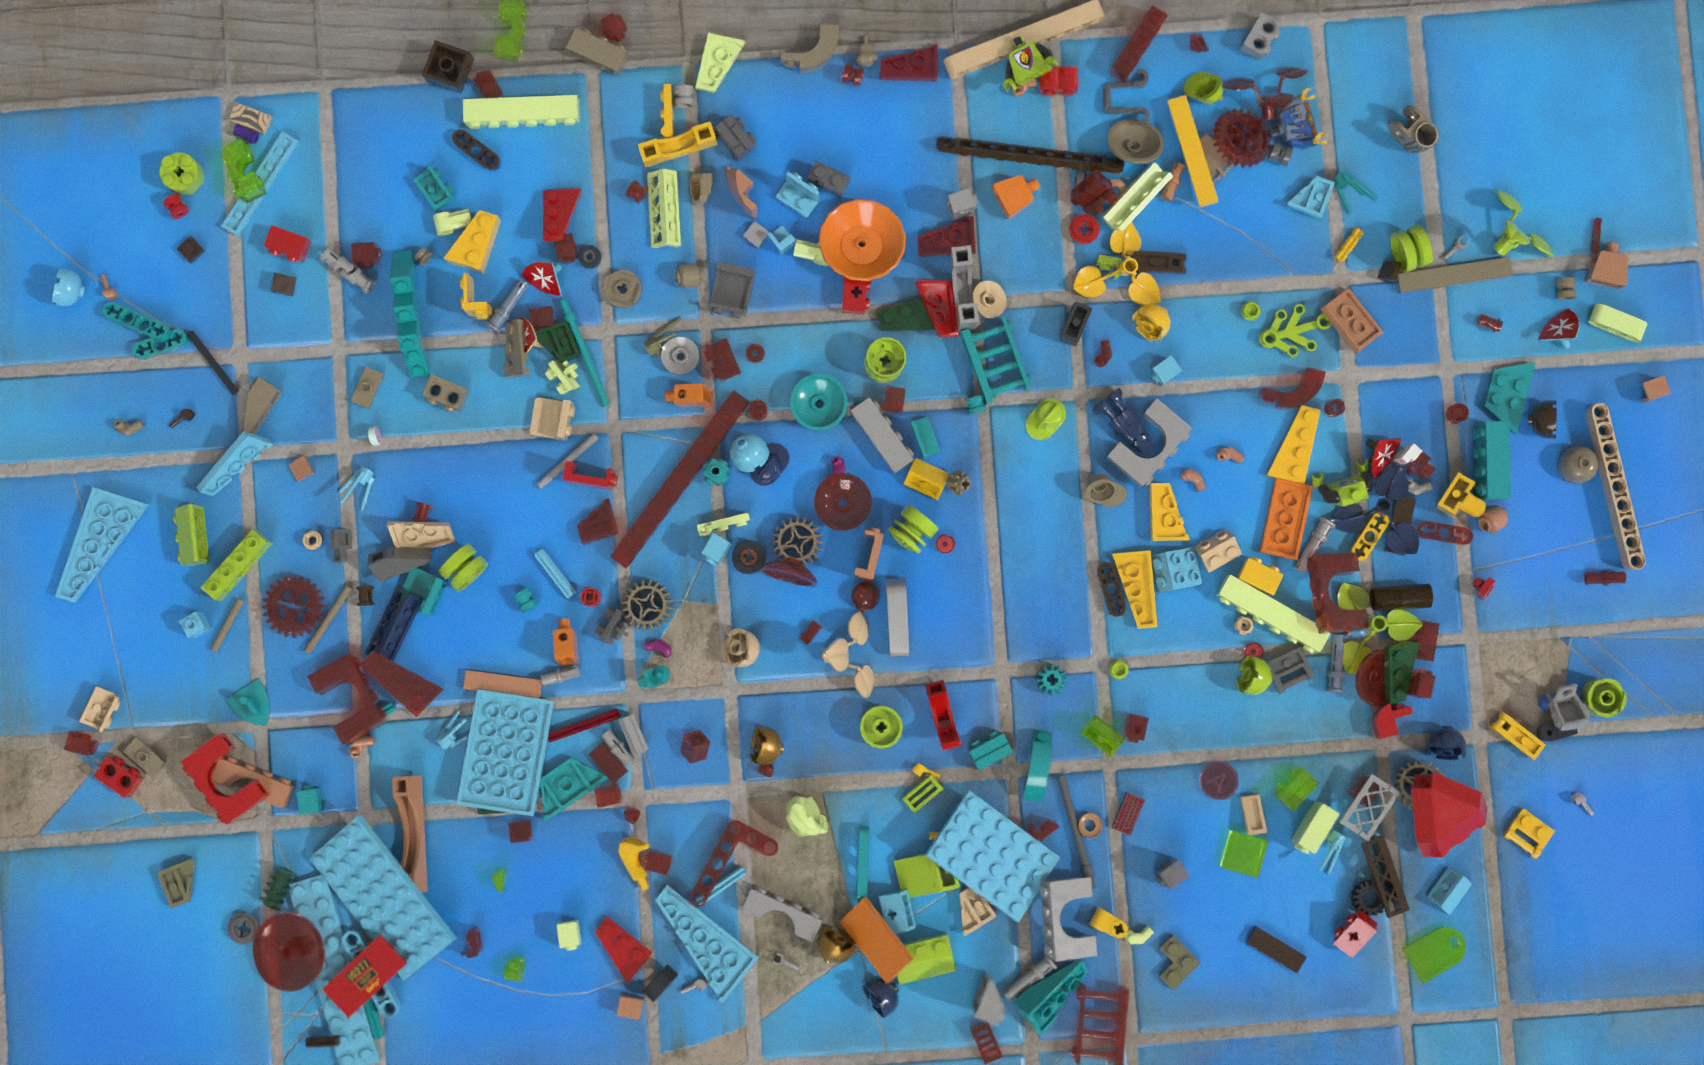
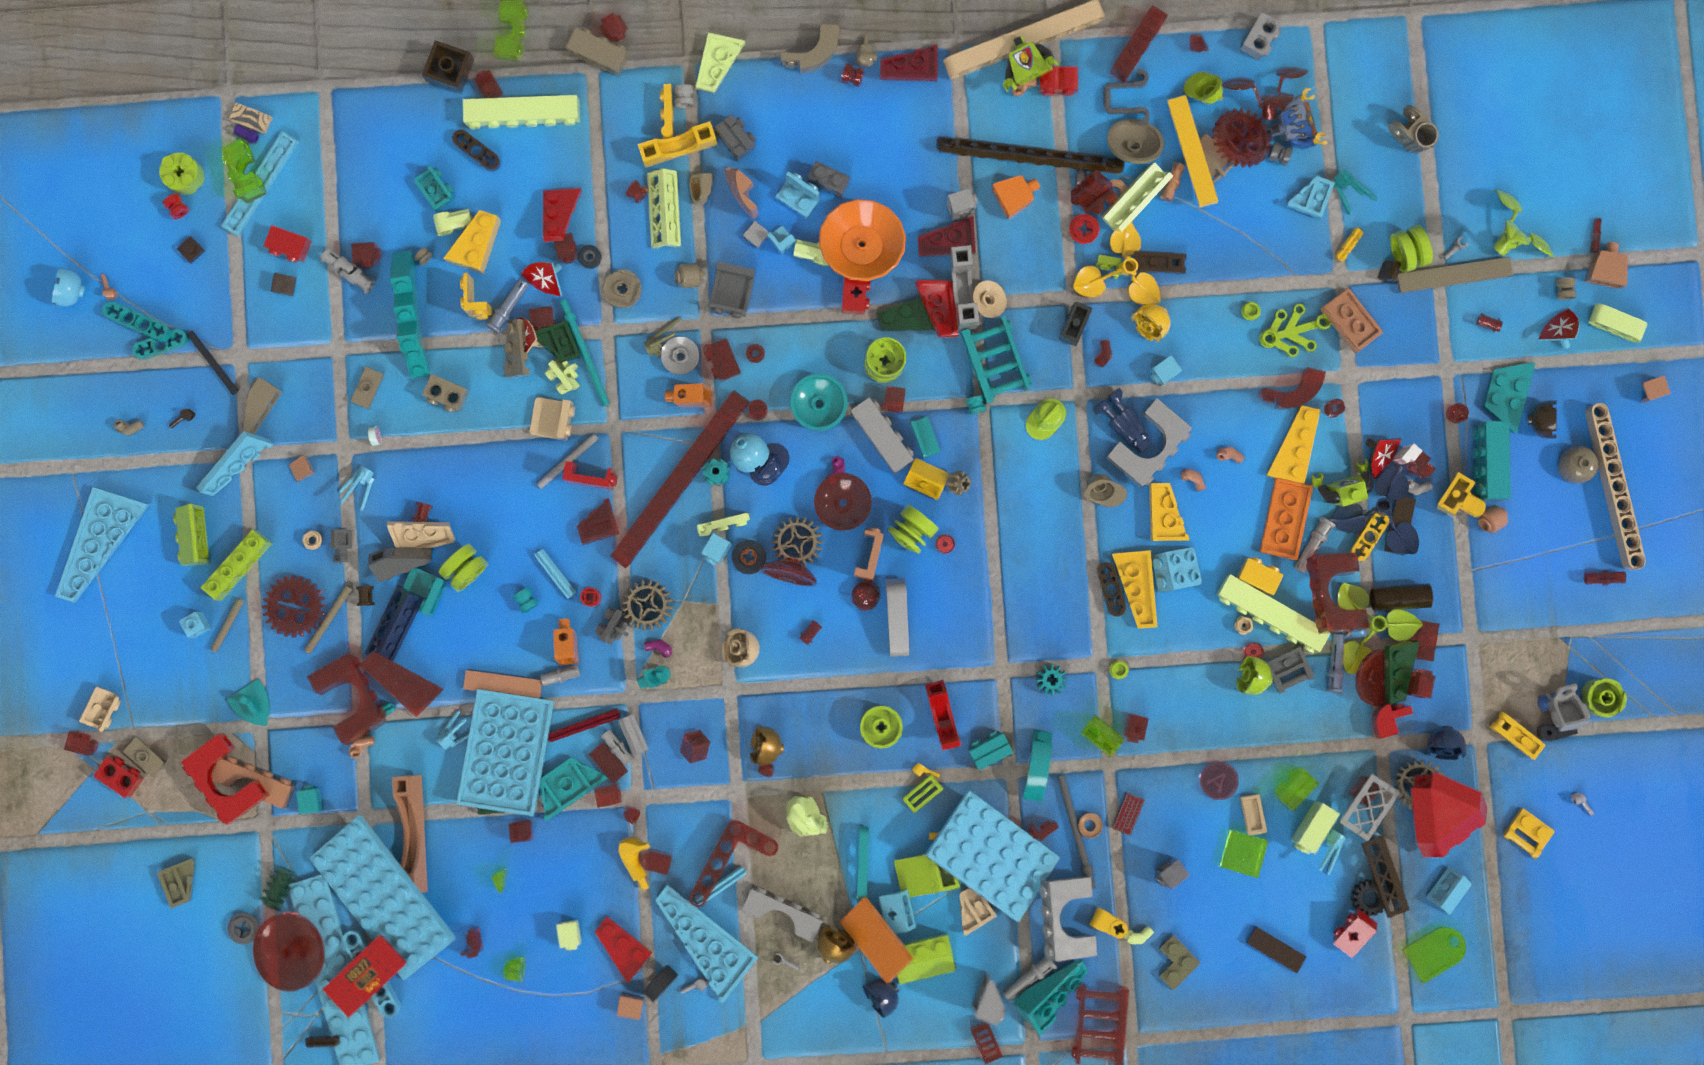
teal axle [364,997,384,1040] -> none
tan plant [822,610,875,699] -> none
tan bracket [1194,529,1242,573] -> none
clear red beam [1416,521,1473,545] -> none
red tile [1473,577,1495,601] -> none

